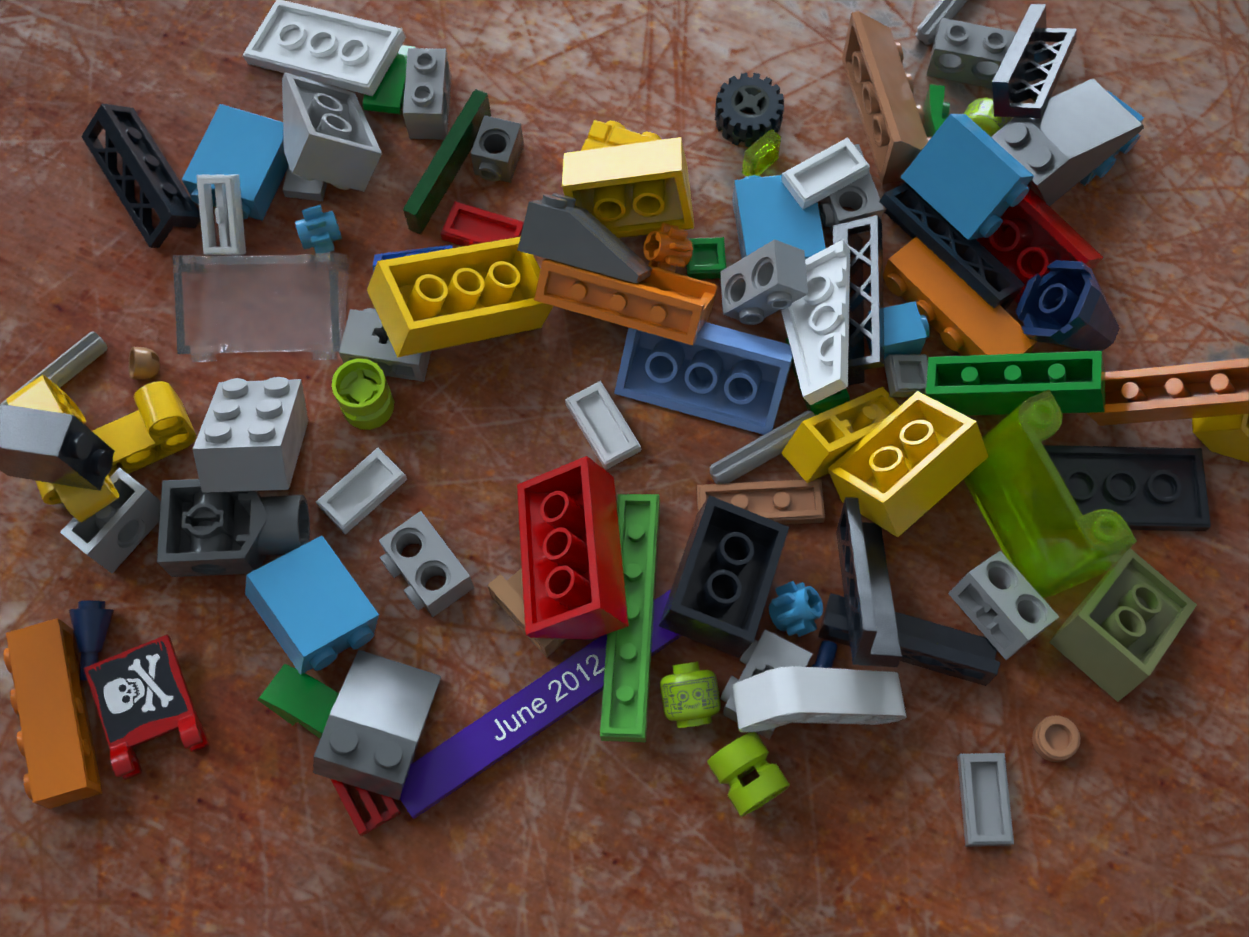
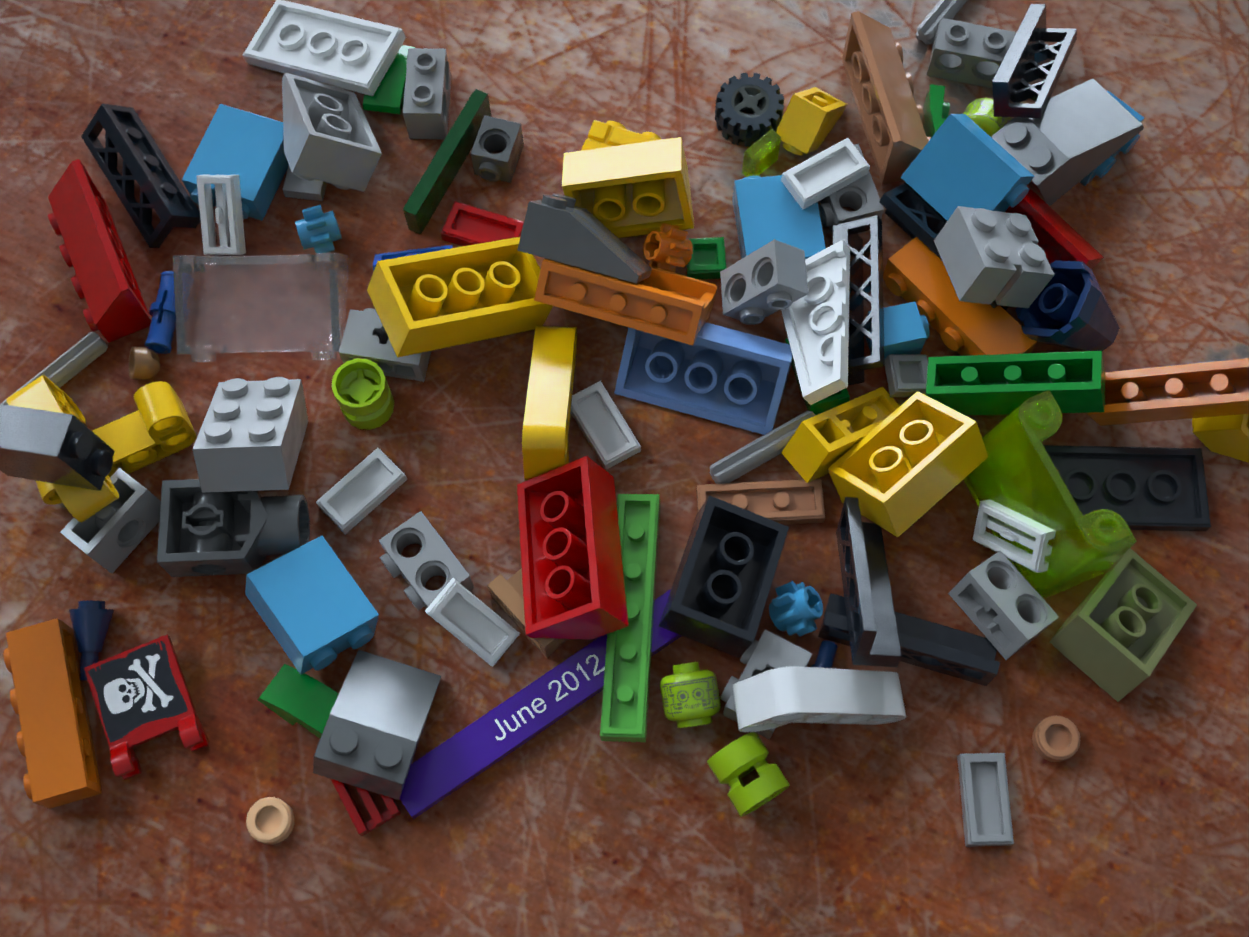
none -> red slope [48,159,151,343]
none -> blue pin [145,271,187,354]
none -> light nougat tile [246,797,295,844]
none -> white tile [425,578,520,667]
none -> yellow beam [522,326,577,481]
none -> yellow slope [774,87,847,155]
none -> light grey piece [934,206,1055,308]
none -> white tile [973,499,1056,573]

